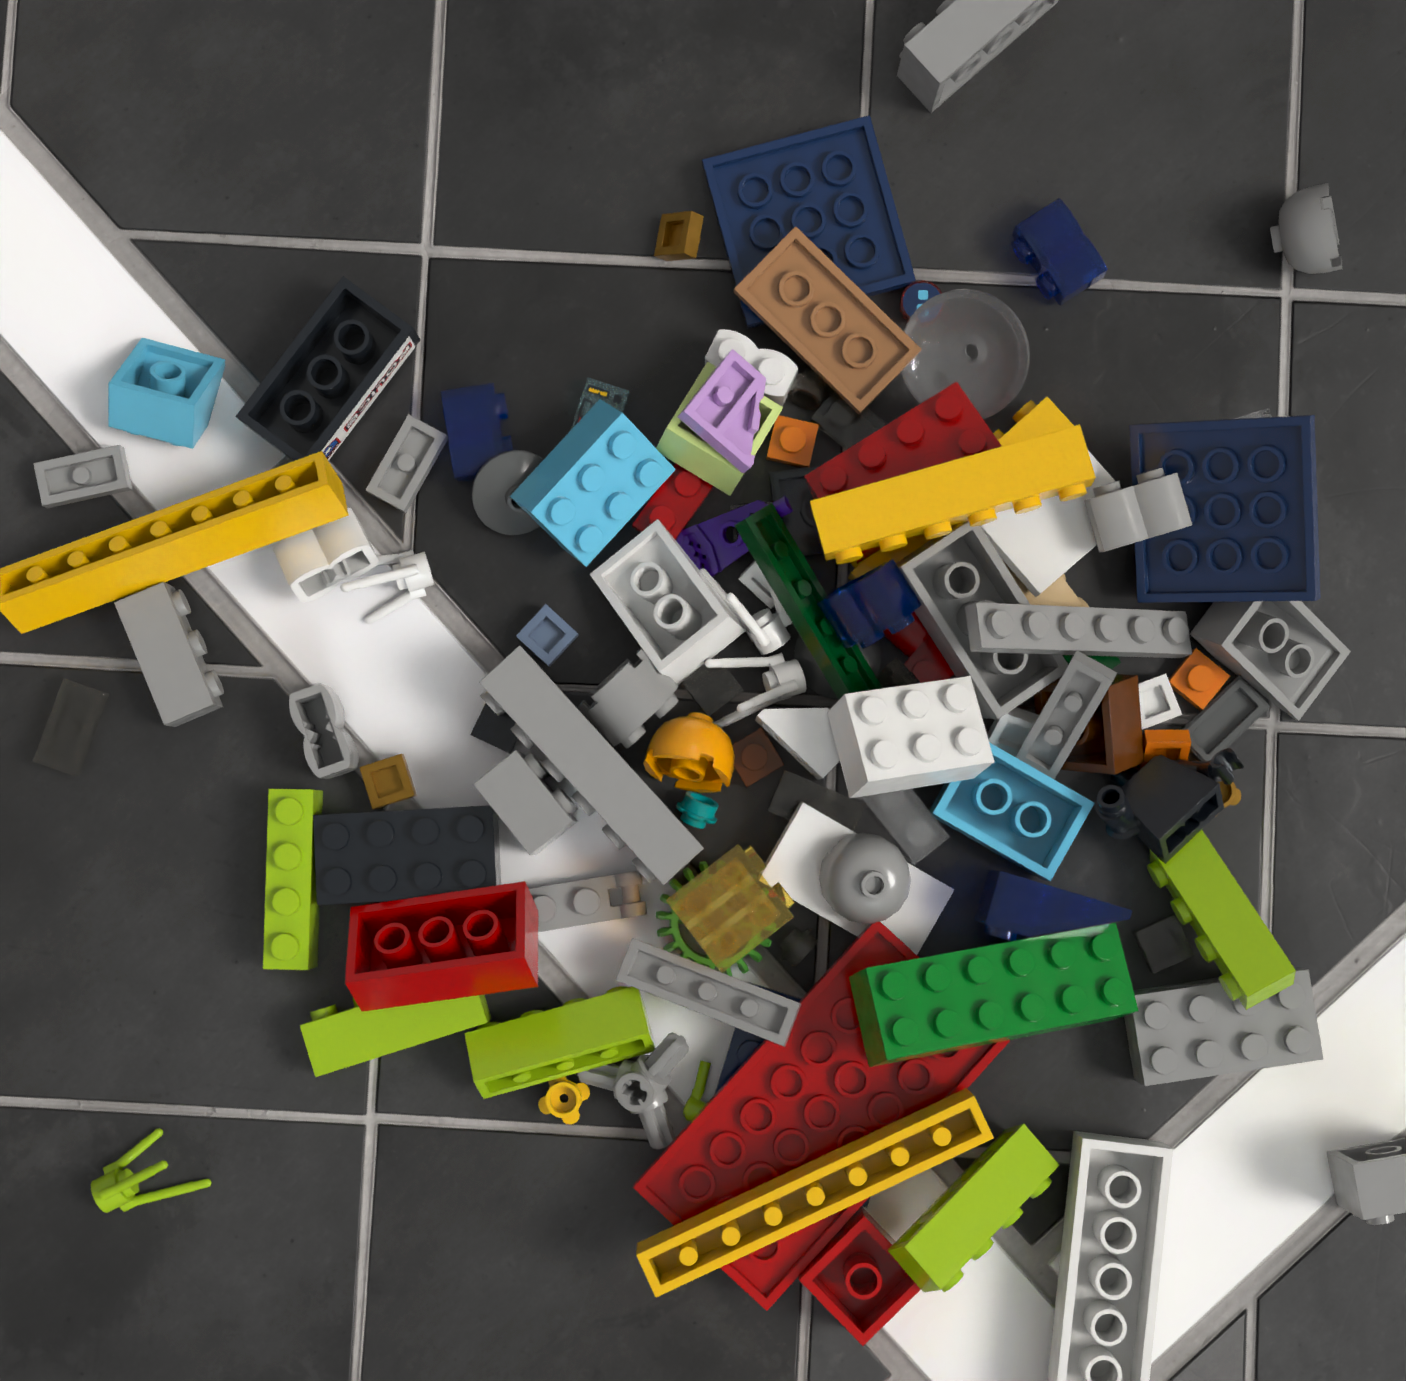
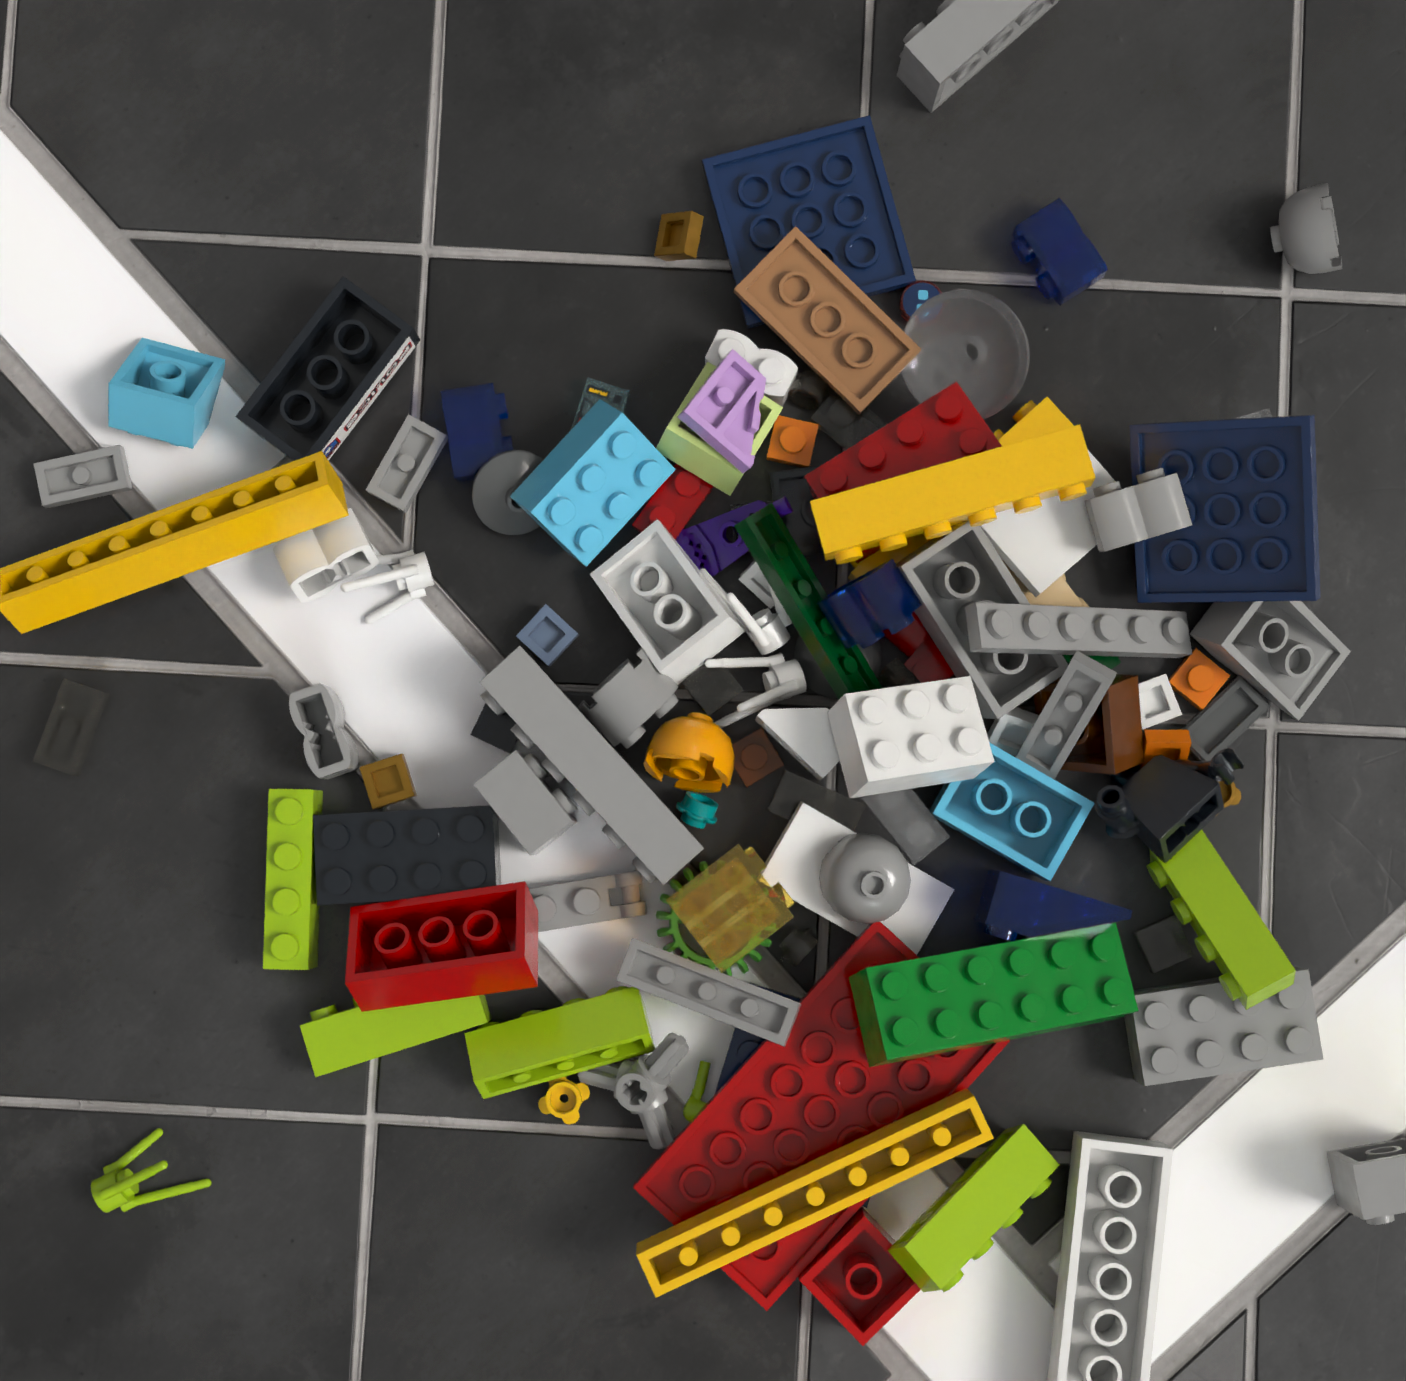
light grey brick [114,582,224,727] -> none

